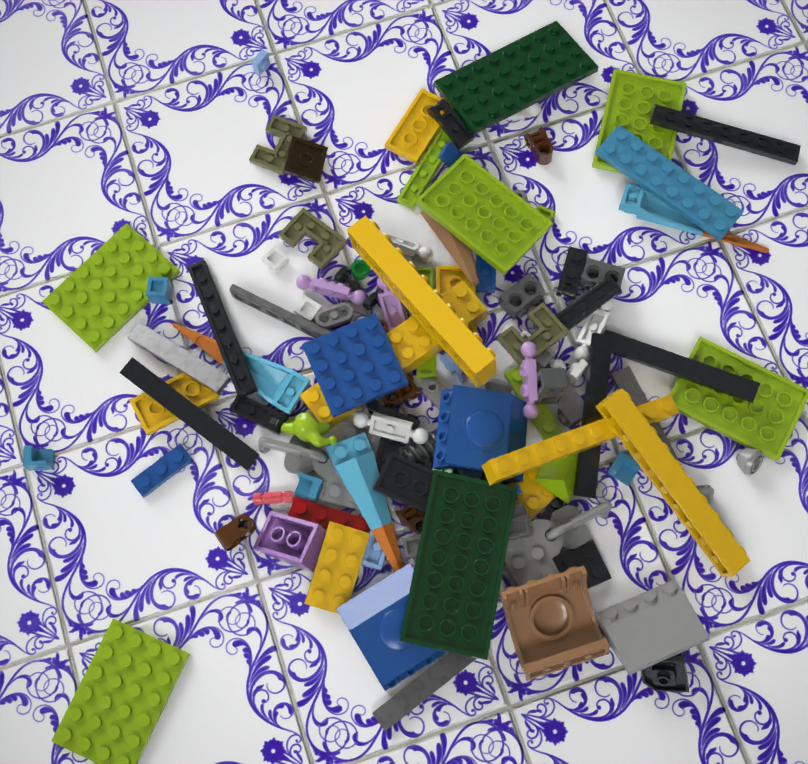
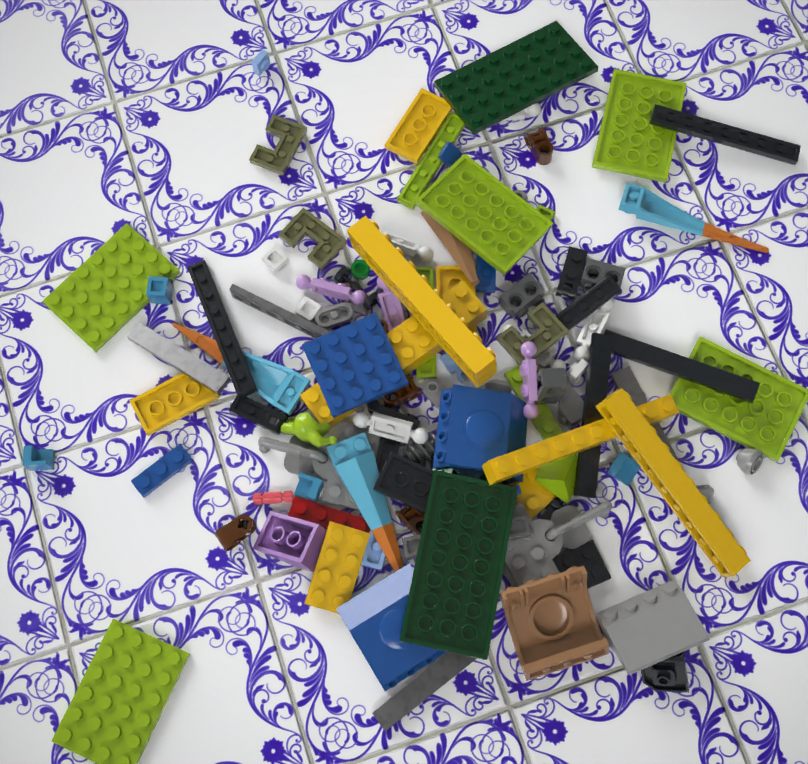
black tile [119,357,260,471] -> none
dark brown plate [282,136,328,184] -> none
black plate [427,99,475,150] -> none
dark azure plate [595,125,744,242] -> none

